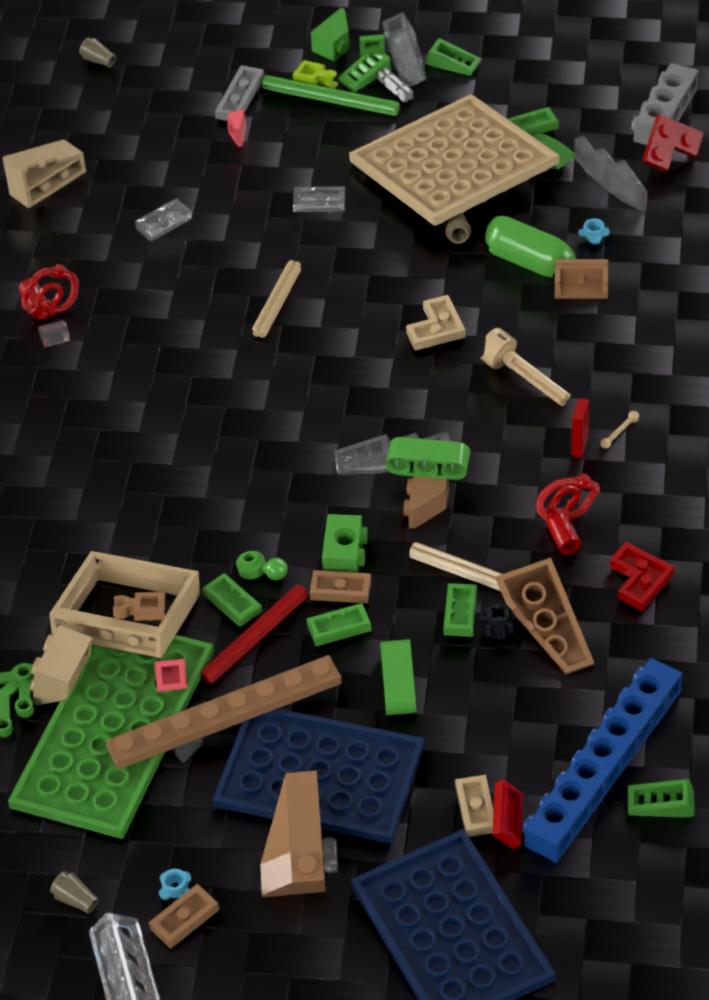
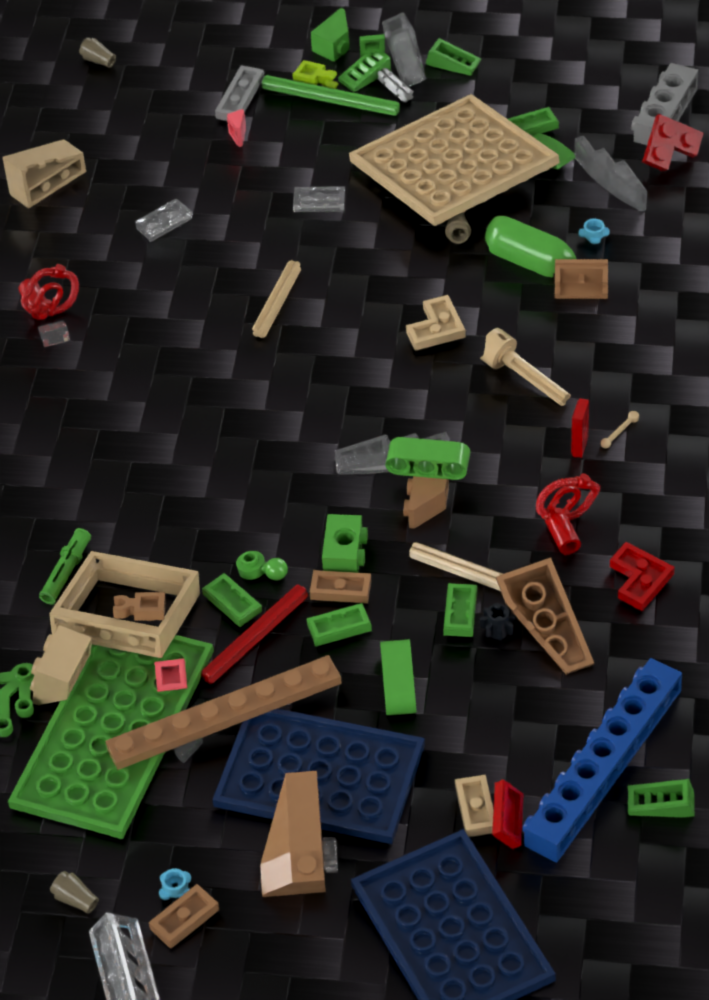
none -> bright green pin [39,528,91,605]

